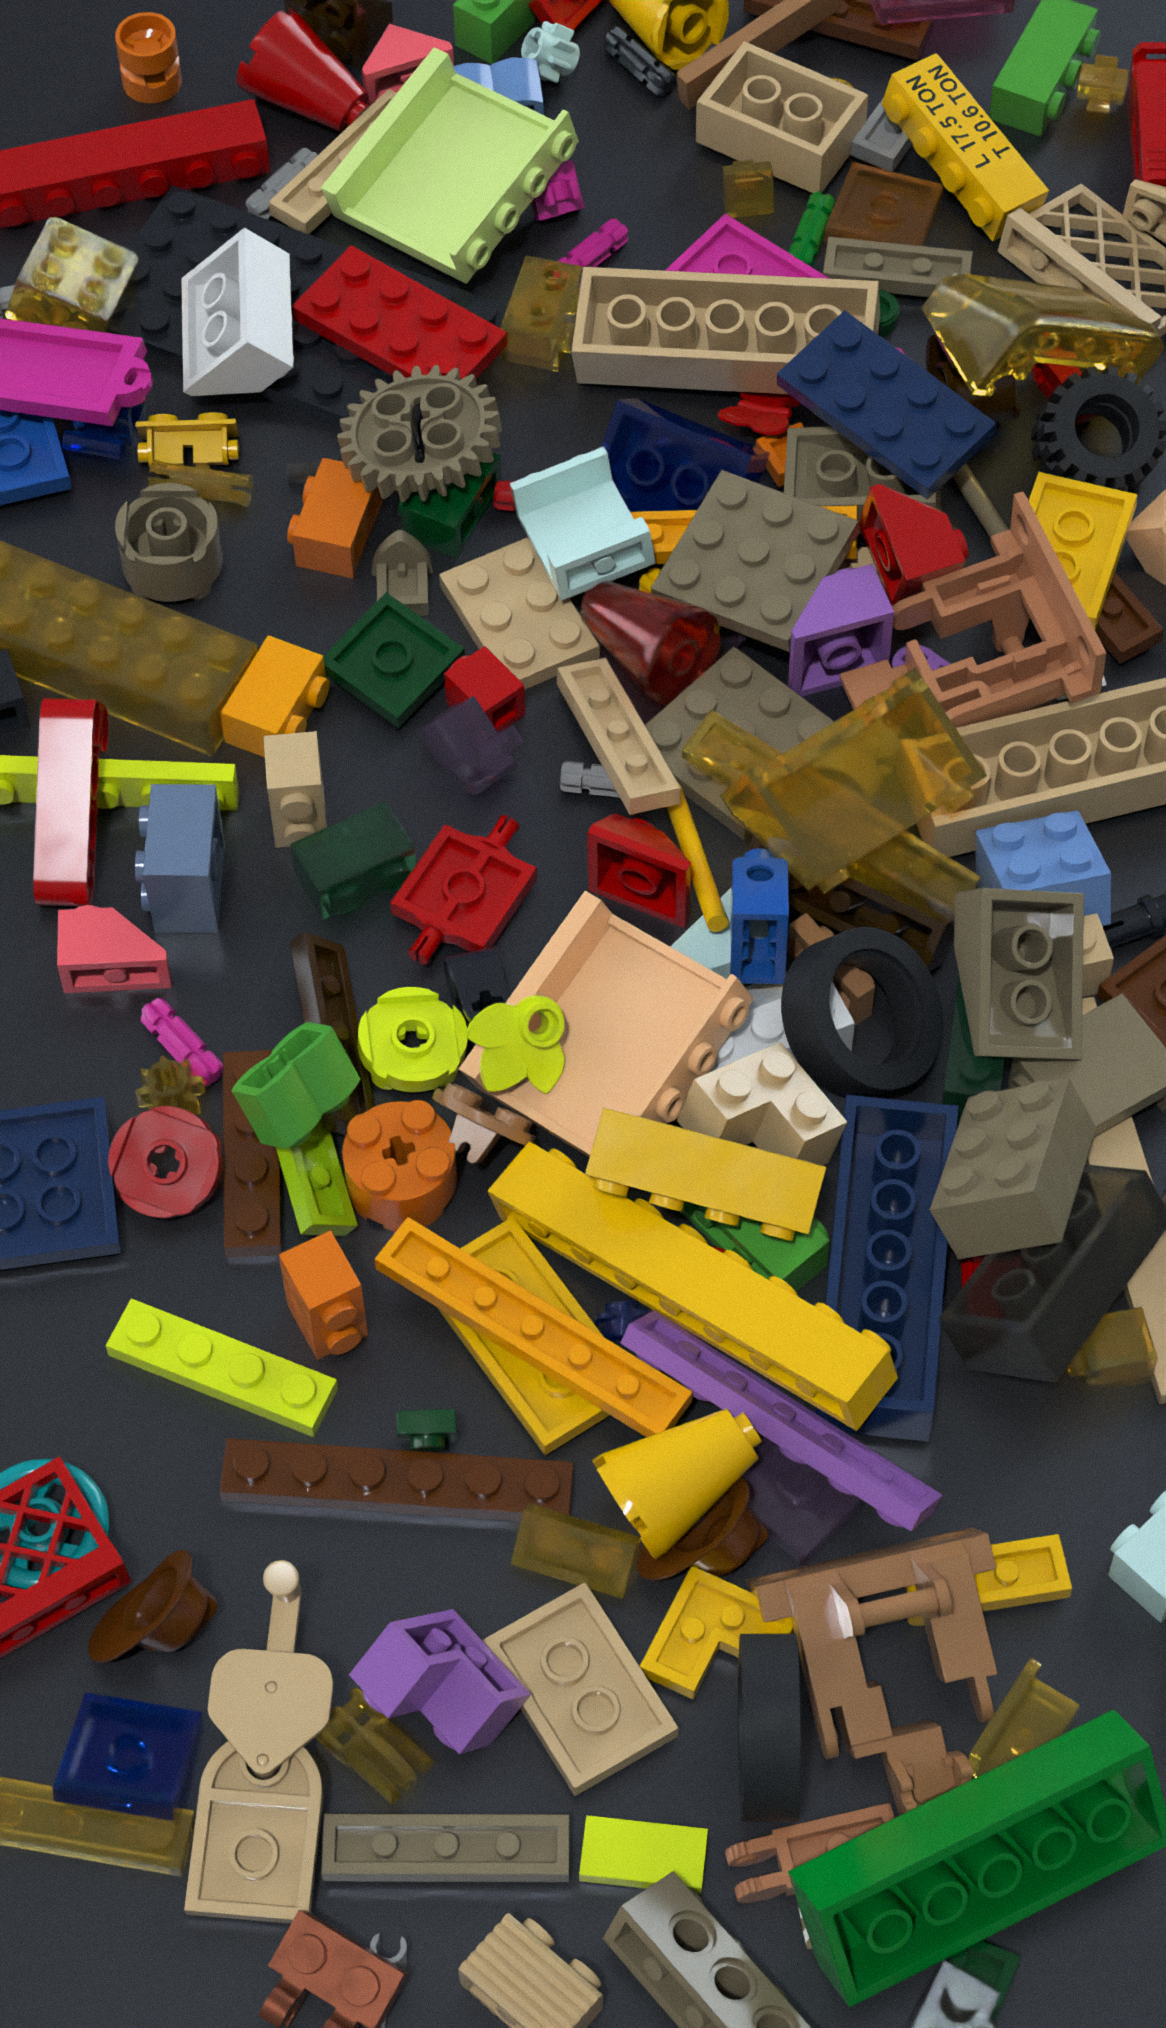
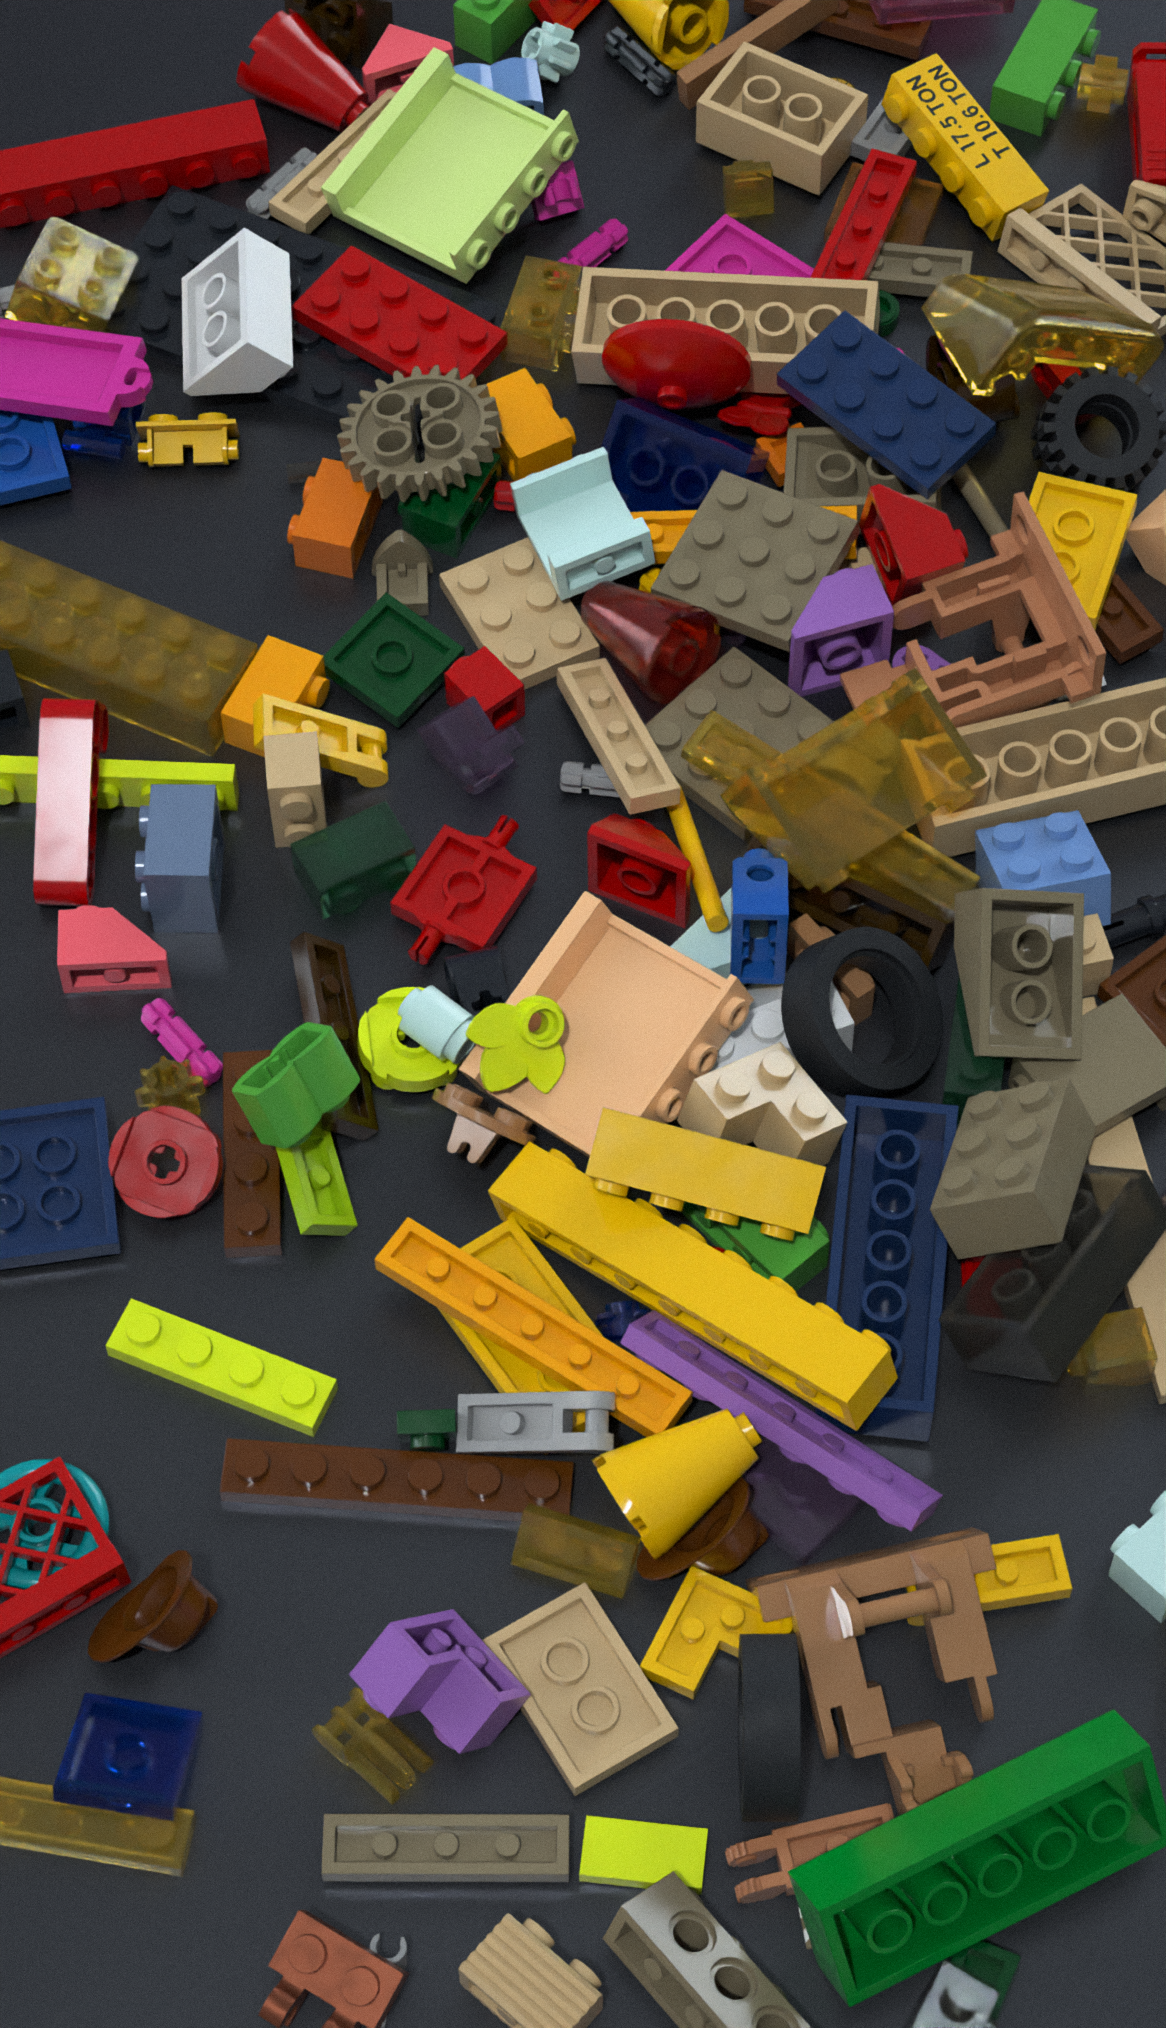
orange wheel [115,12,182,104] -> none
dark tan brick [115,483,223,602] -> none
clear yellow pin [148,460,253,507] -> none
tan plate [184,1560,333,1924] -> none
orange brick [279,1230,368,1360] -> none
orange brick [342,1100,458,1232] -> none
green axle [788,191,835,267] -> none
clear yellow panel [968,1658,1080,1779] -> none
none -> yellow plate [253,693,389,788]
none -> light aqua brick [398,985,476,1064]
none -> light grey plate [456,1391,615,1455]
none -> light orange brick [486,368,576,481]
none -> red dish [602,319,752,410]
none -> red plate [810,148,917,280]

